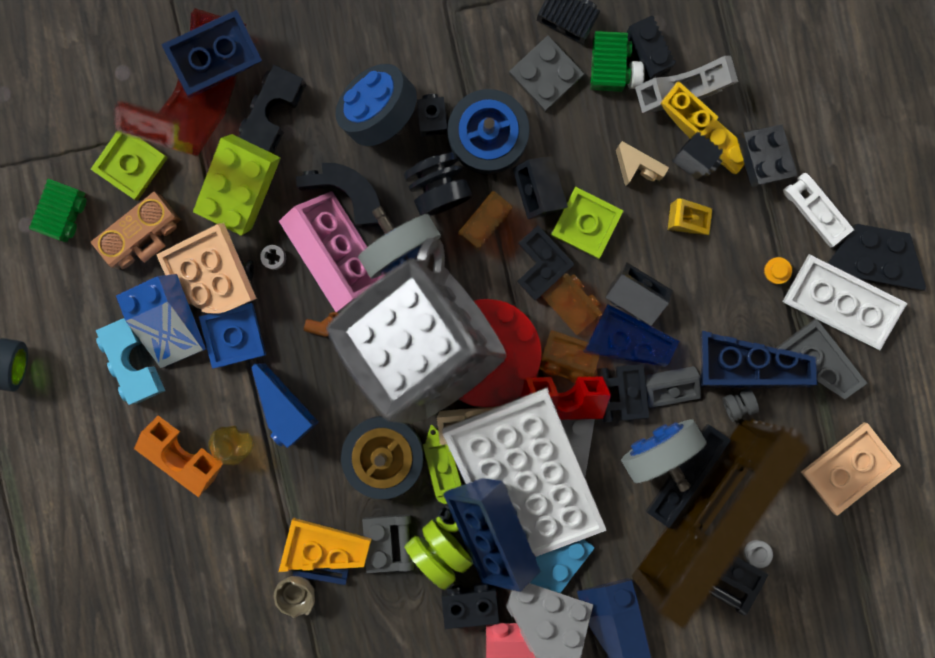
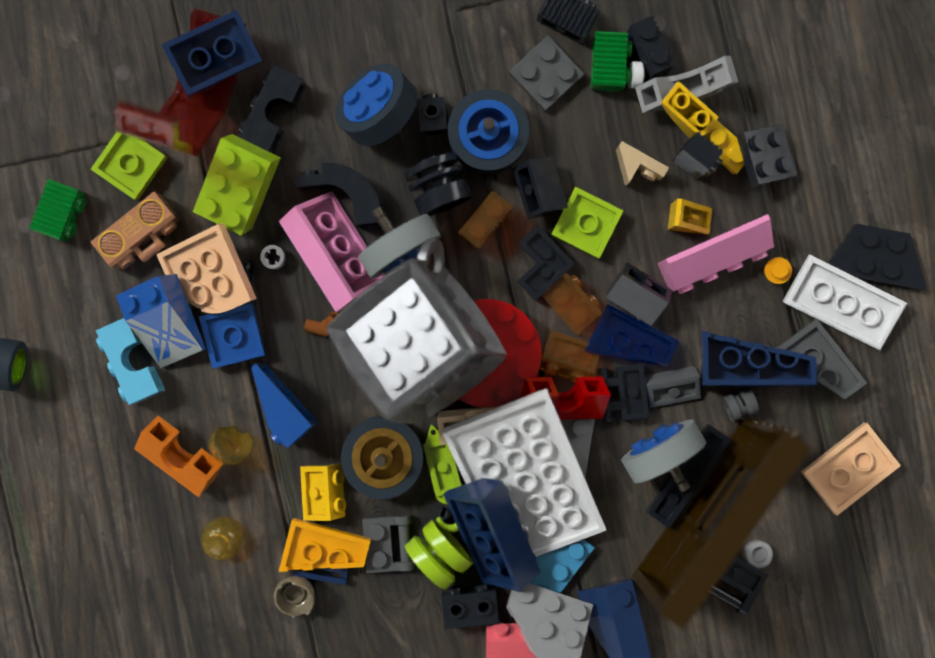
white plate [783,173,854,247] -> none
none -> clear yellow hair [200,516,244,561]
none -> yellow bracket [300,463,346,521]
none -> bright pink slope [657,214,774,294]

